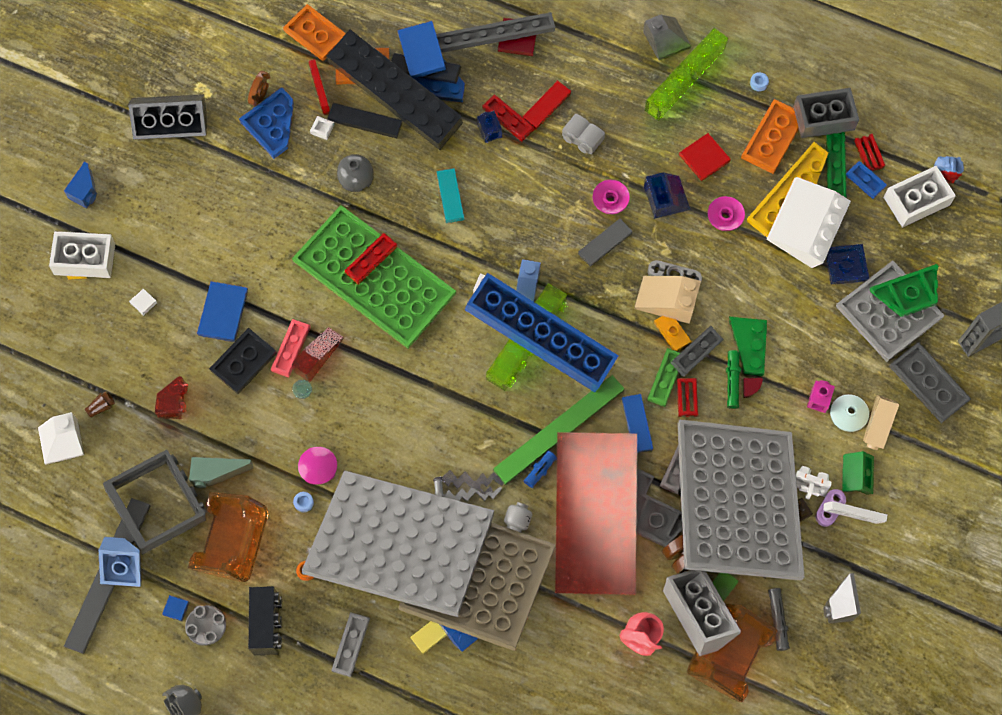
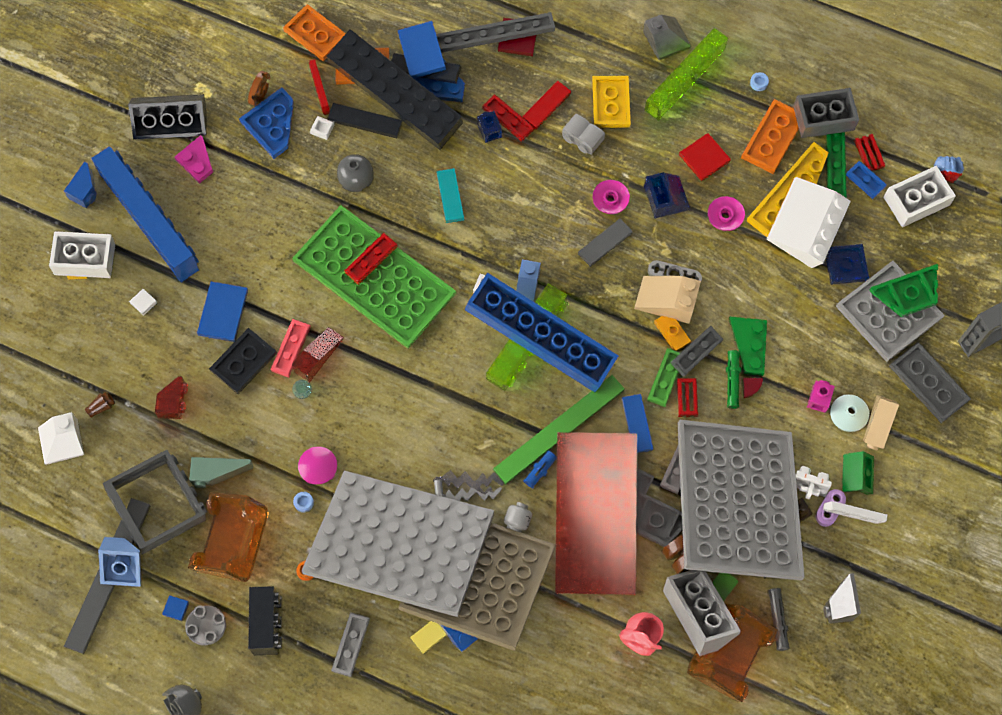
none -> blue brick [91,146,199,282]
none -> dark pink wing [174,135,213,184]
none -> yellow plate [592,76,631,128]

